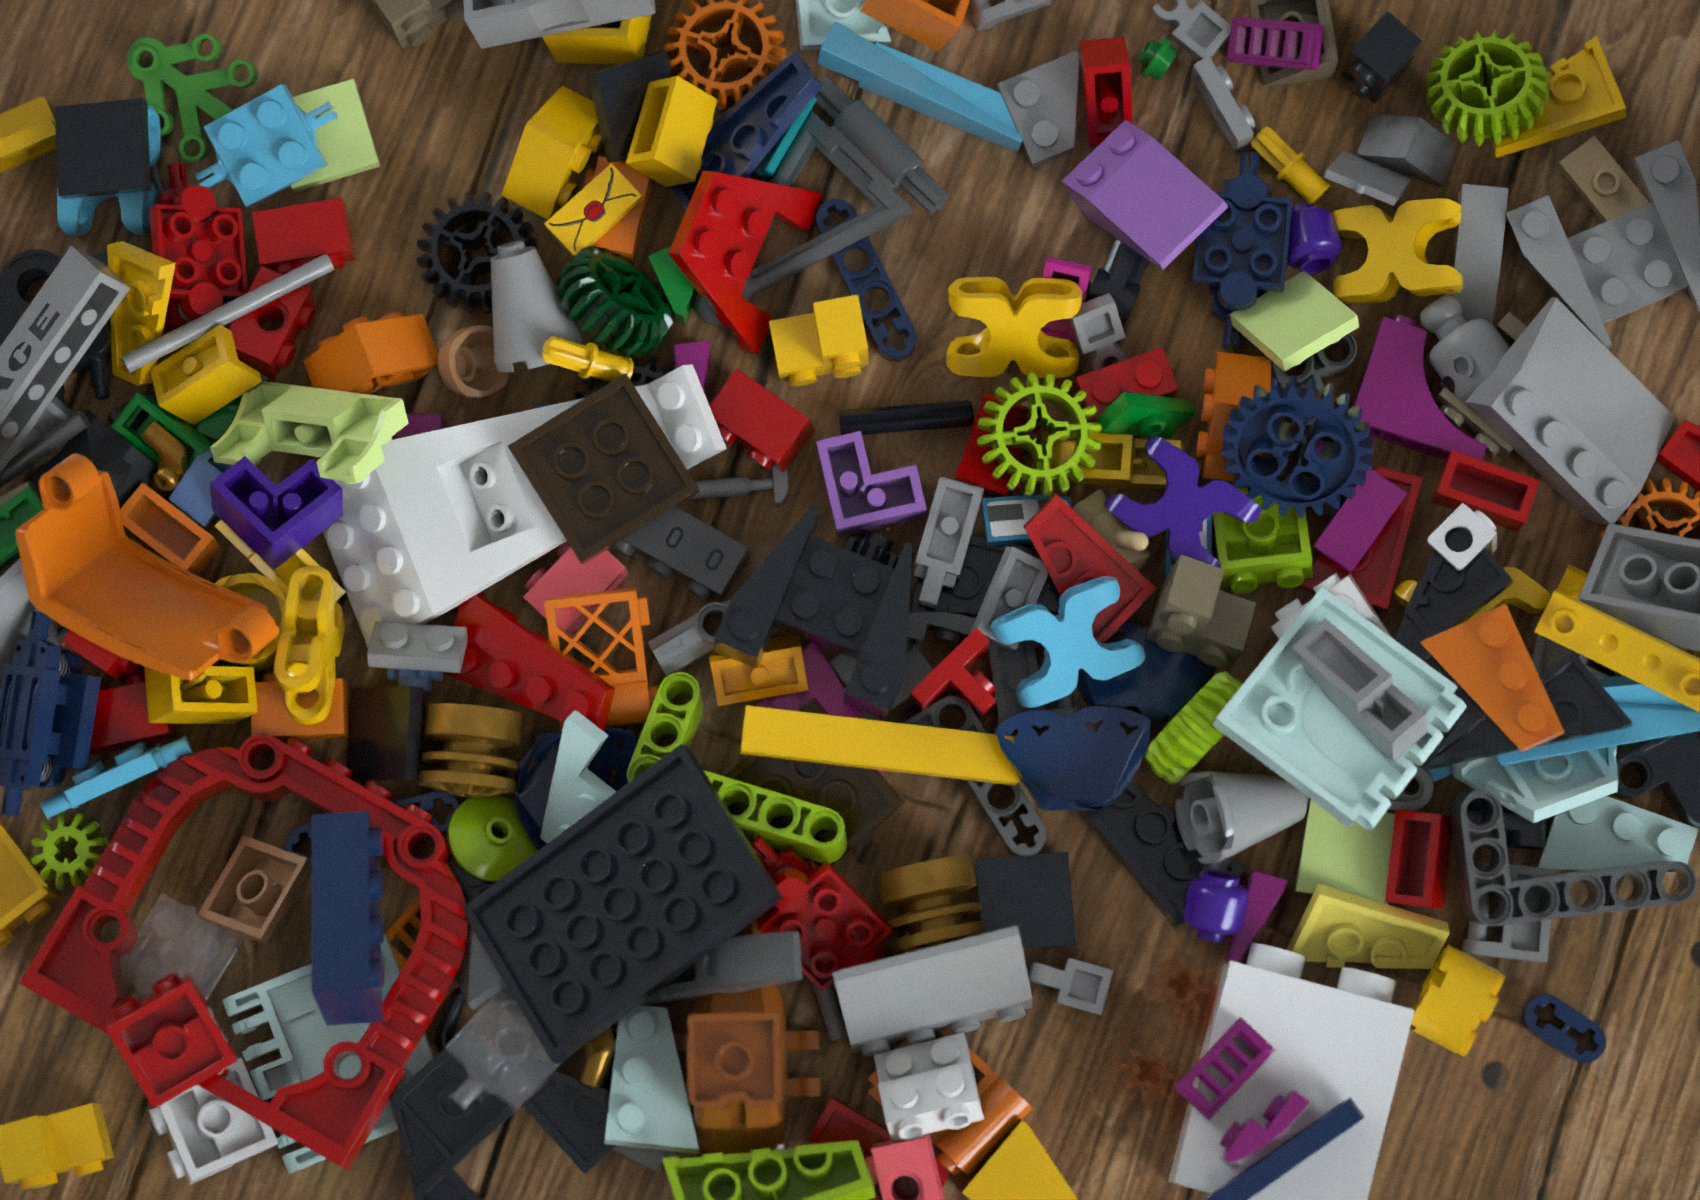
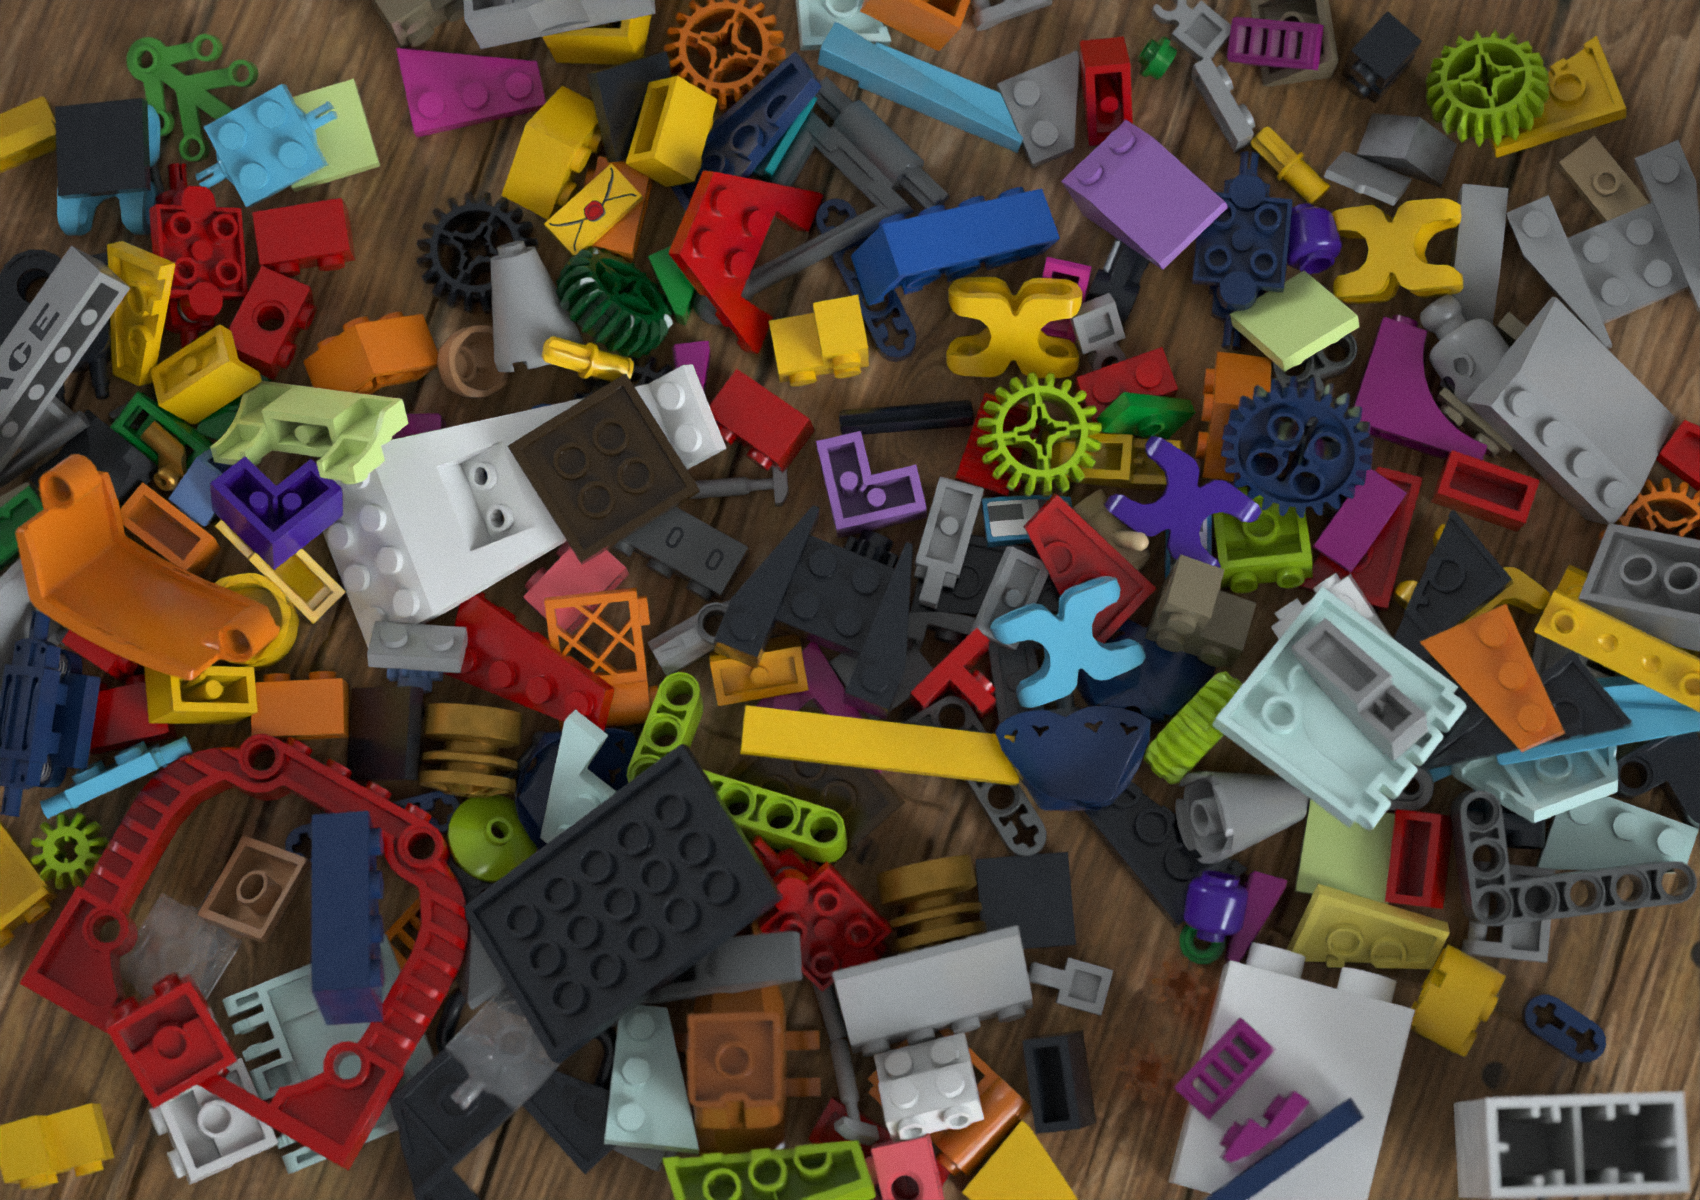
light grey piece [121,254,334,373] -> none
yellow piece [274,566,345,725] -> none
pearl gold arm [580,1025,615,1087] -> none
white bracket [1428,503,1497,571] -> none
none -> dark pink wing [396,48,546,138]
none -> light grey piece [829,1039,879,1146]
none -> blue wedge [851,187,1060,306]
none -> black brick [1022,1030,1096,1134]
none -> green plate [1179,924,1226,964]
none -> white brick [1454,1092,1690,1198]

